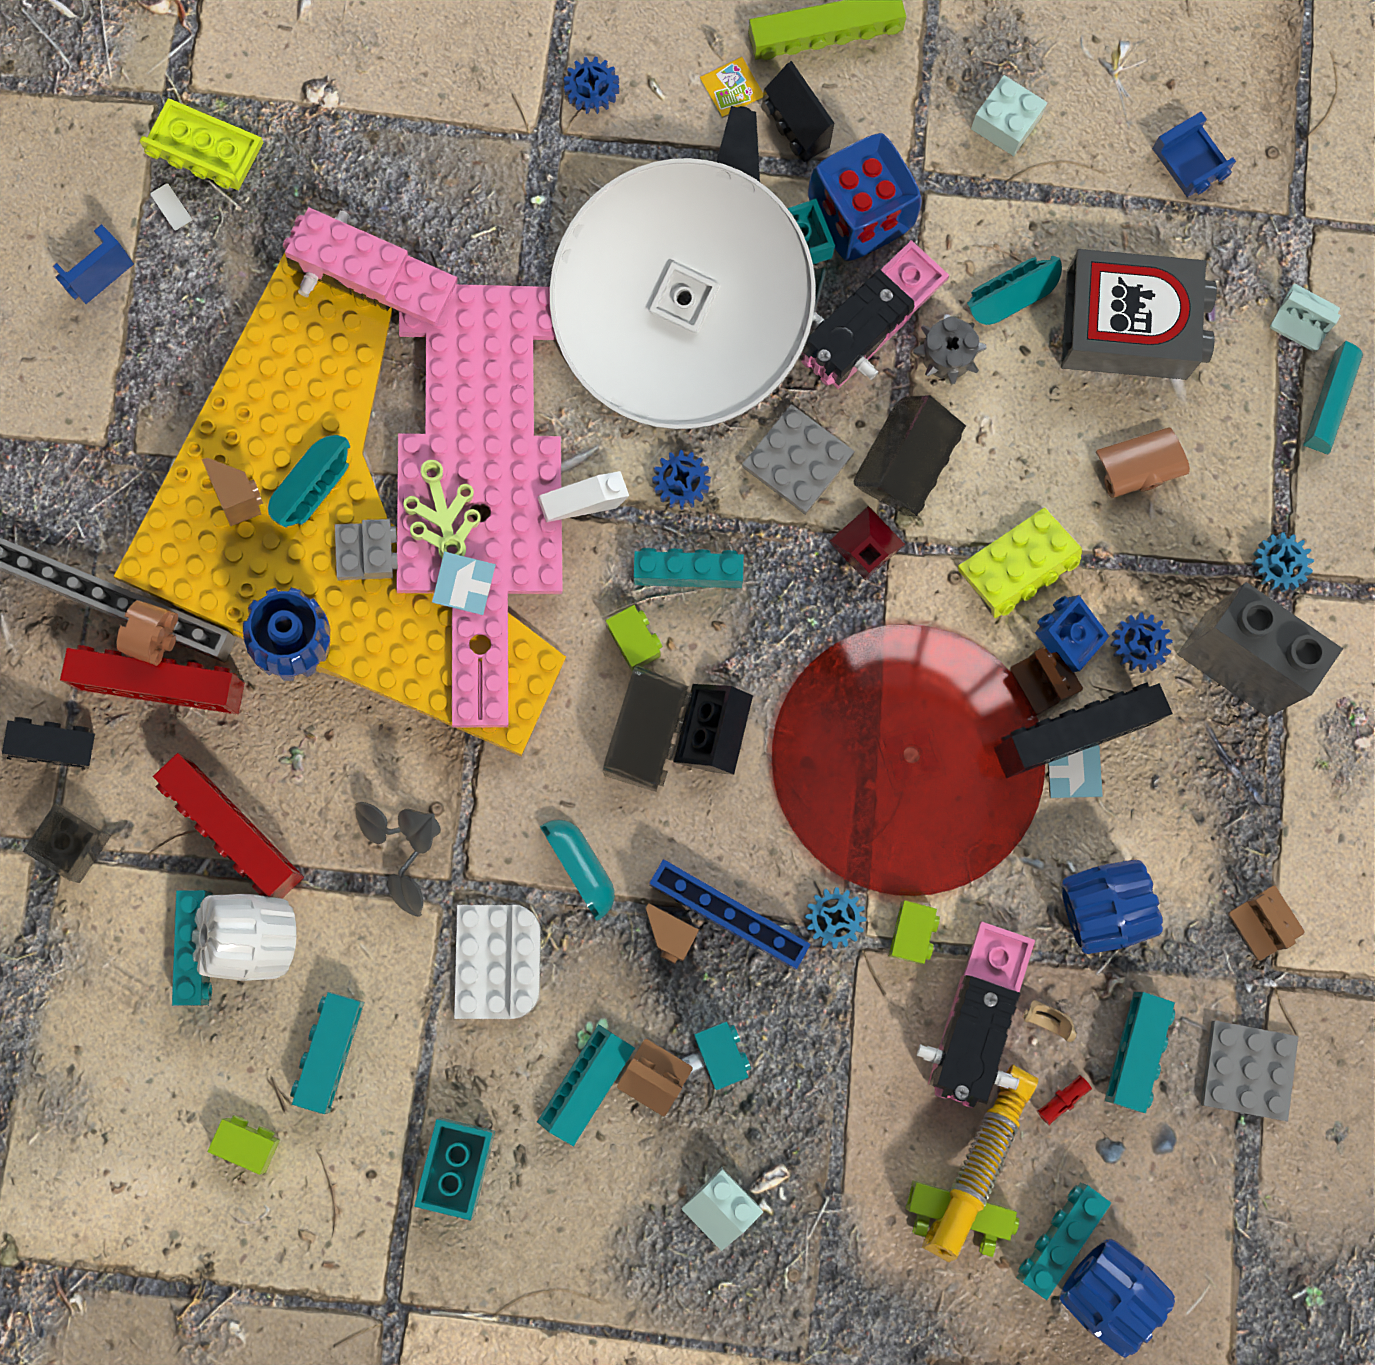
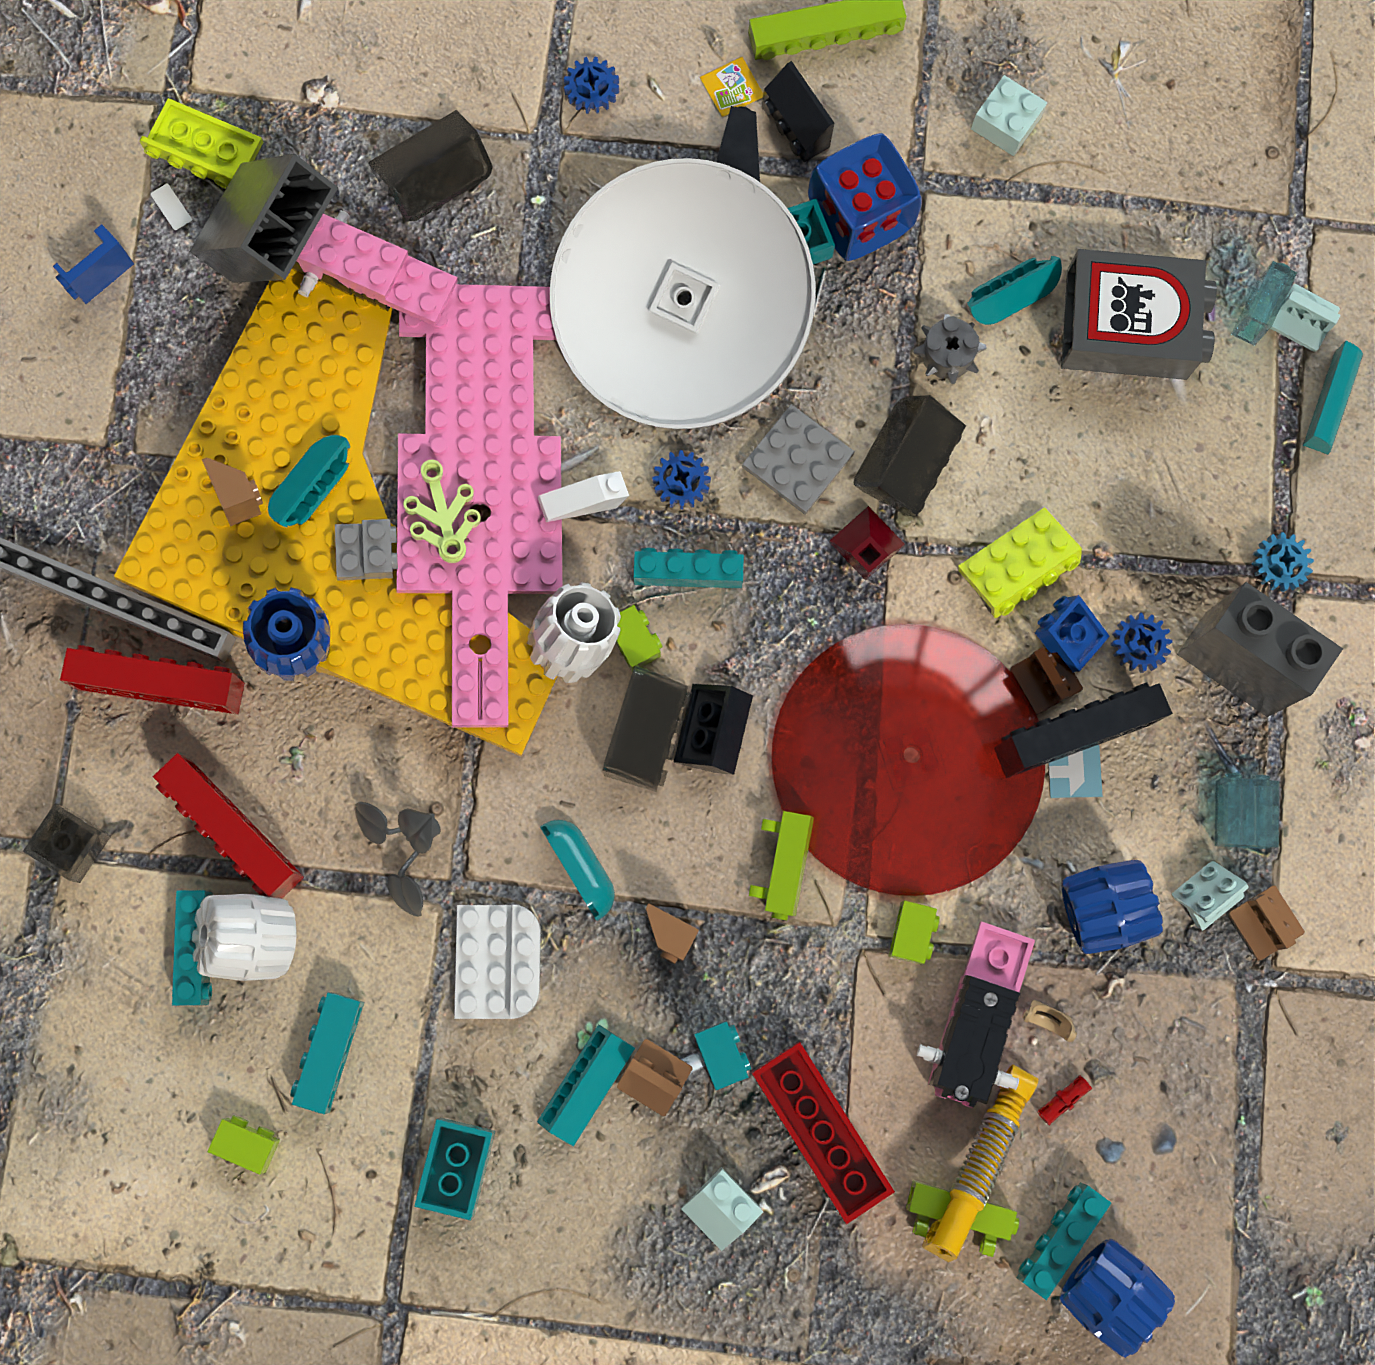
black wedge [2,717,95,769] -> none
nougat brick [117,600,178,666] -> none
medium azure sticker [432,551,496,615] -> none
blue brick [649,859,811,970] -> none
black piece [801,240,949,389] -> none
dark azure gear [805,887,866,949] -> none
nougat panel [1096,427,1190,498] -> none
teal brick [1104,991,1175,1113] -> none
blue panel [1152,111,1236,197] -> none
light grey plate [1201,1021,1299,1122] -> none
none -> dark grey brick [189,153,338,283]
none -> clear smoke windscreen [368,110,493,221]
none -> white wheel [527,582,621,683]
none -> lime brick [749,811,814,921]
none -> red brick [750,1042,895,1225]
none -> light aqua bracket [1172,861,1249,931]
none -> clear light blue brick [1215,773,1279,850]
none -> clear light blue brick [1231,261,1298,346]

